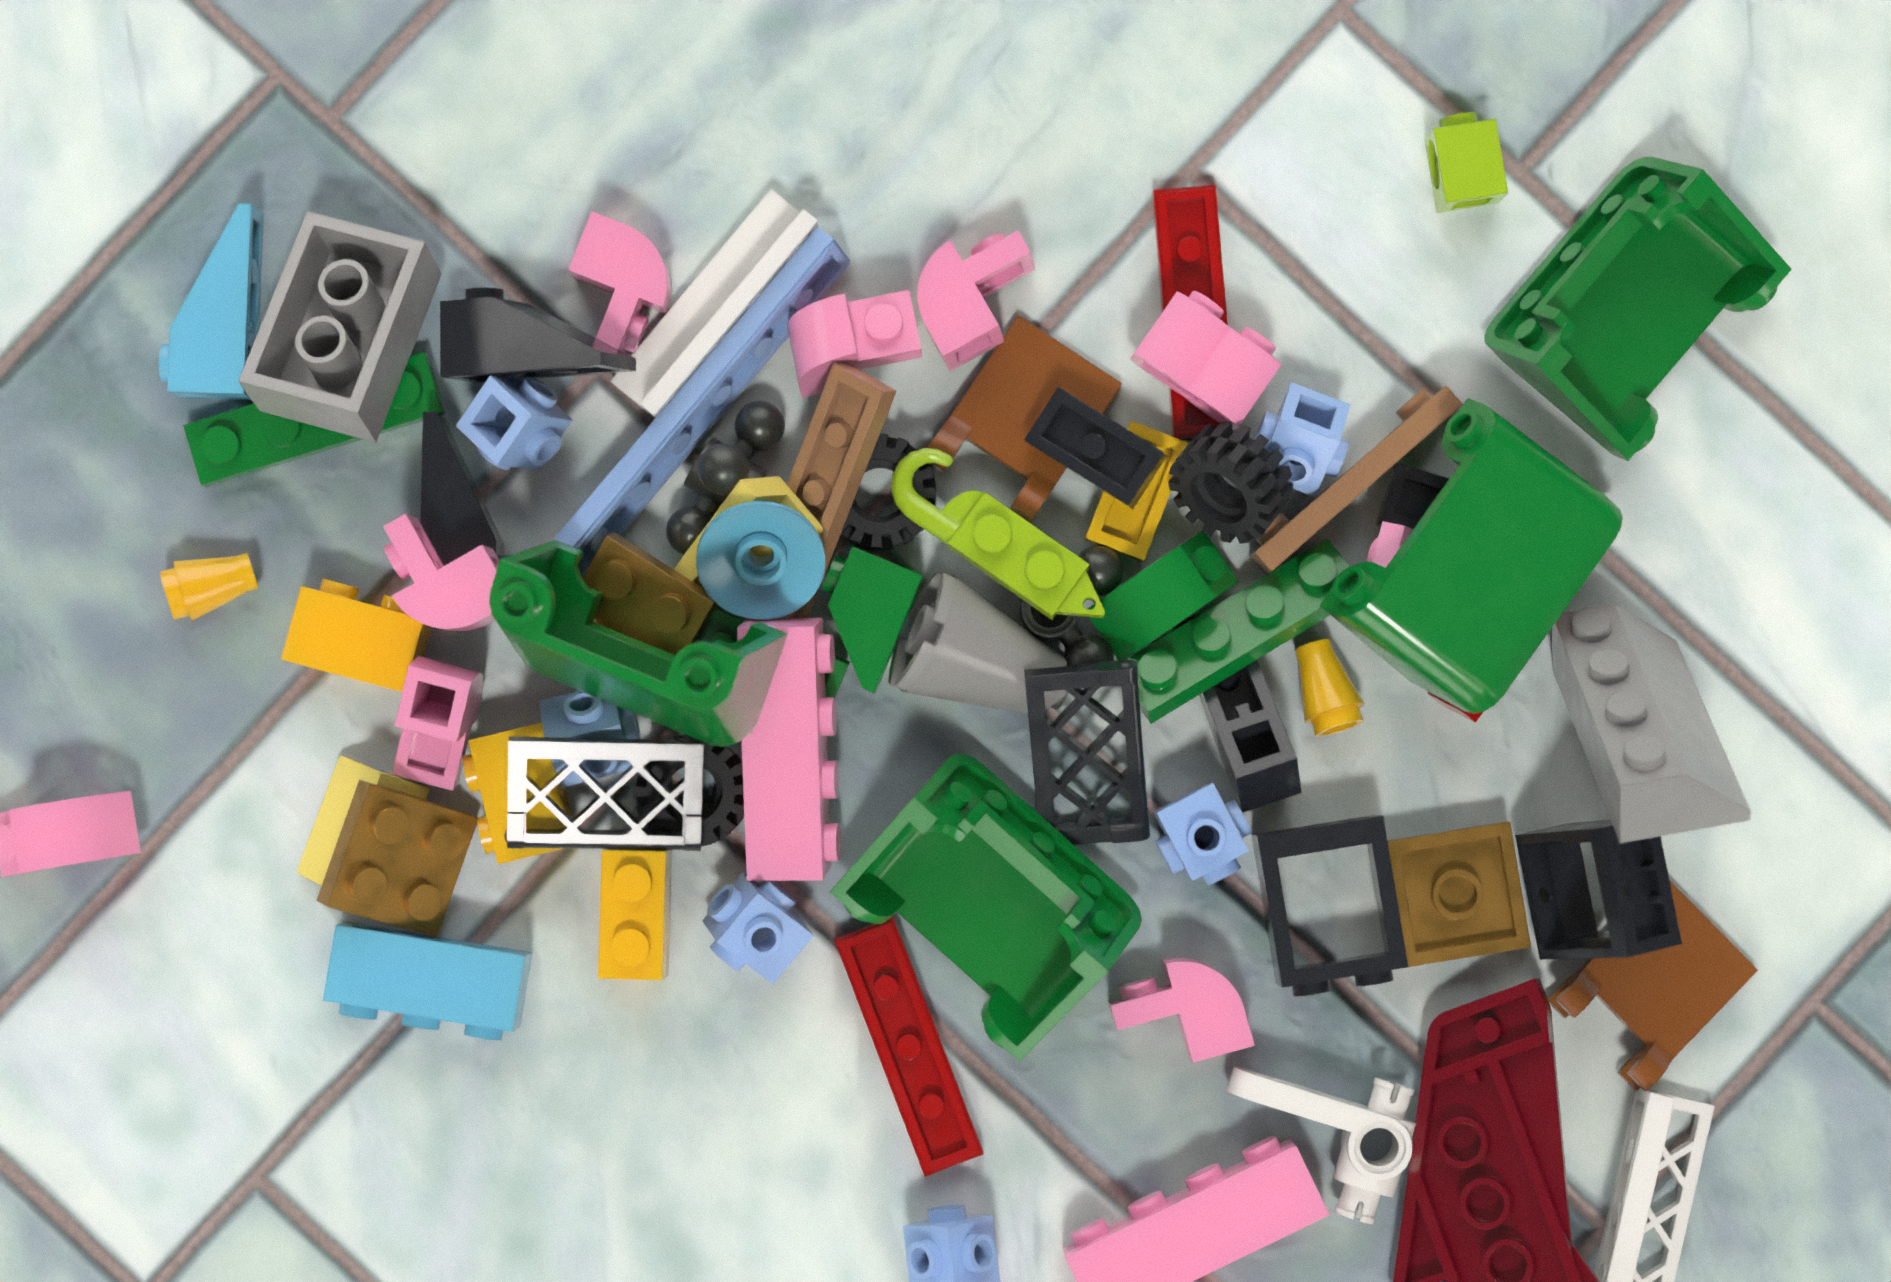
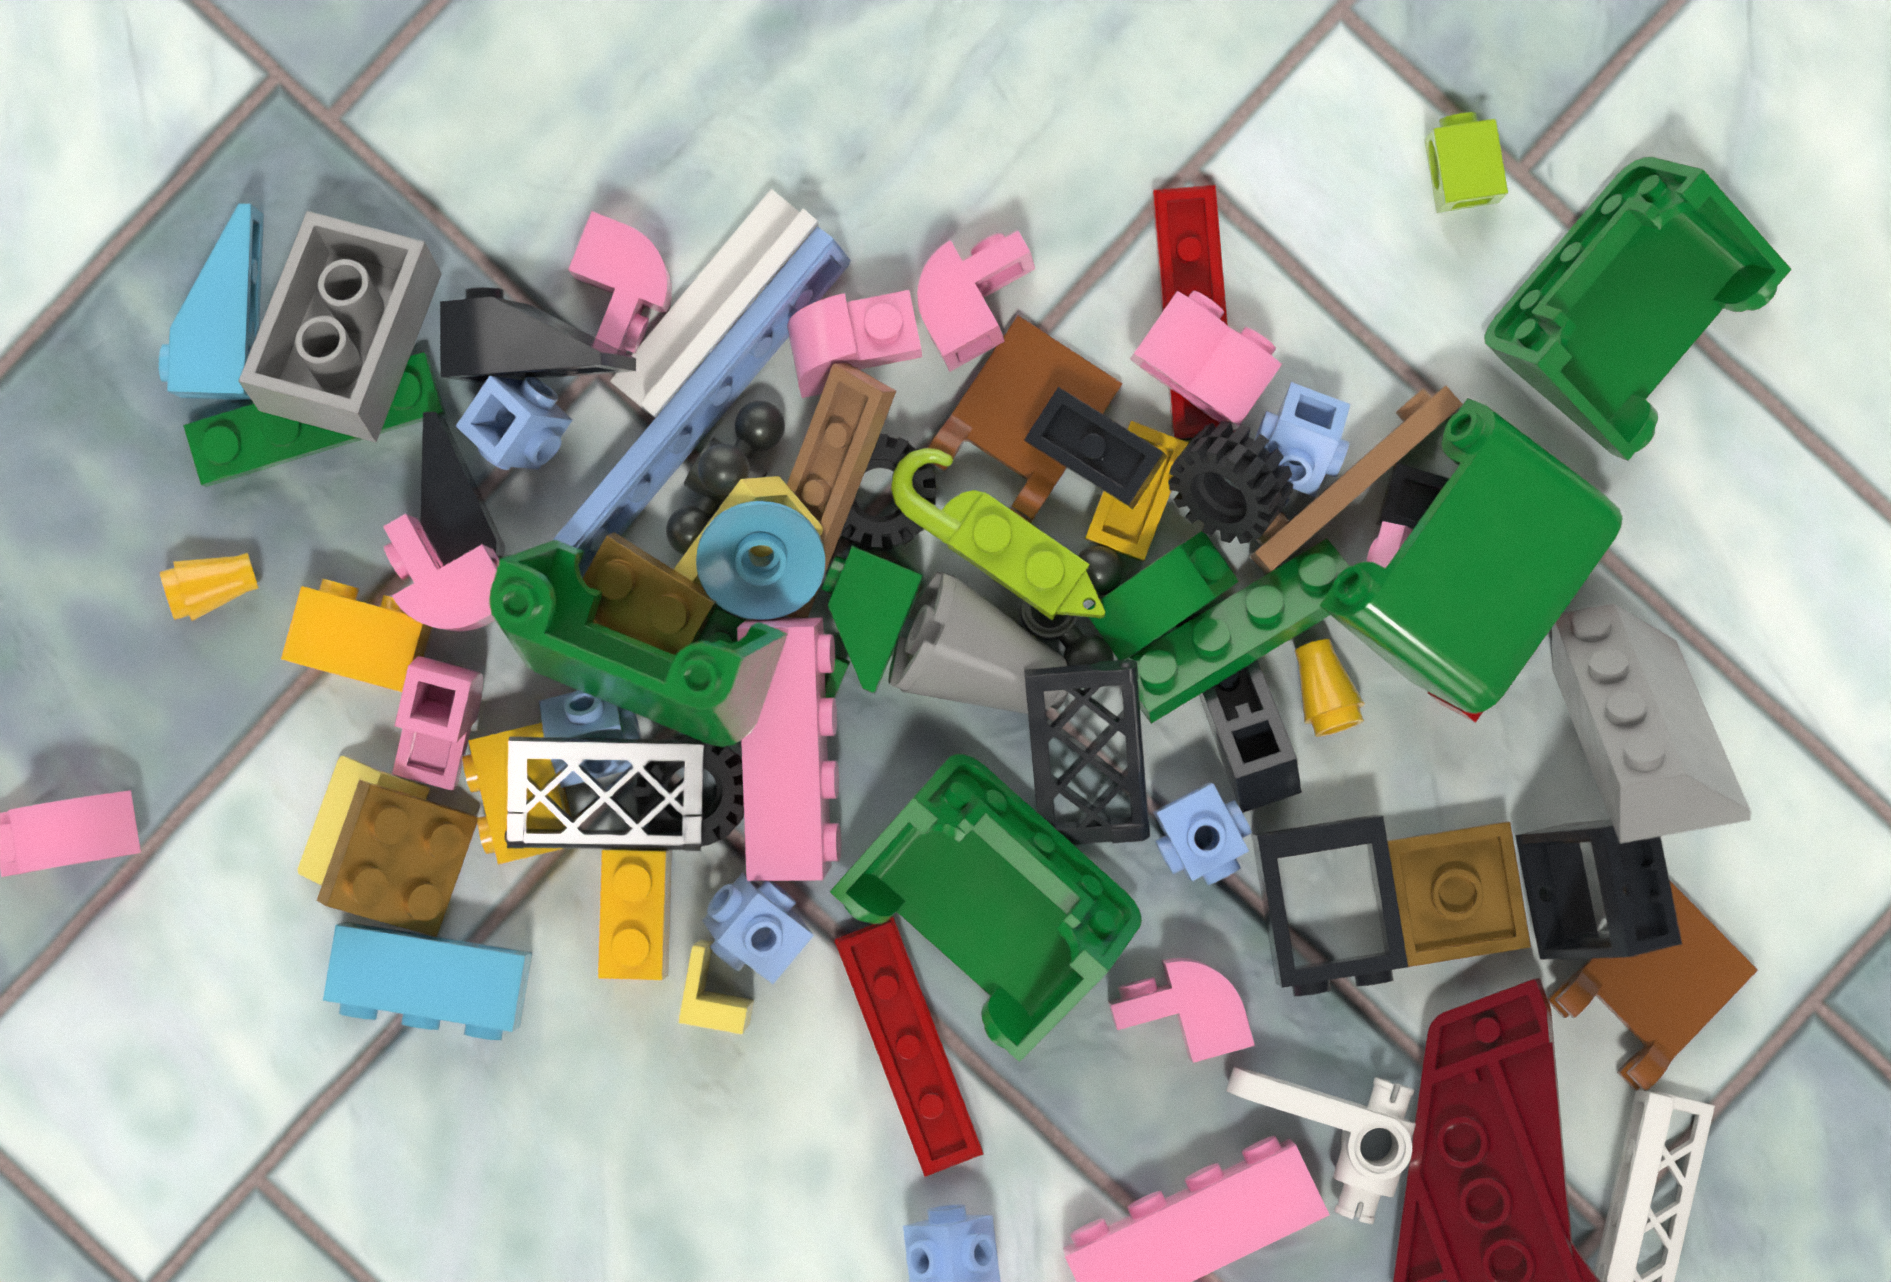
none -> light yellow panel [678,939,754,1034]

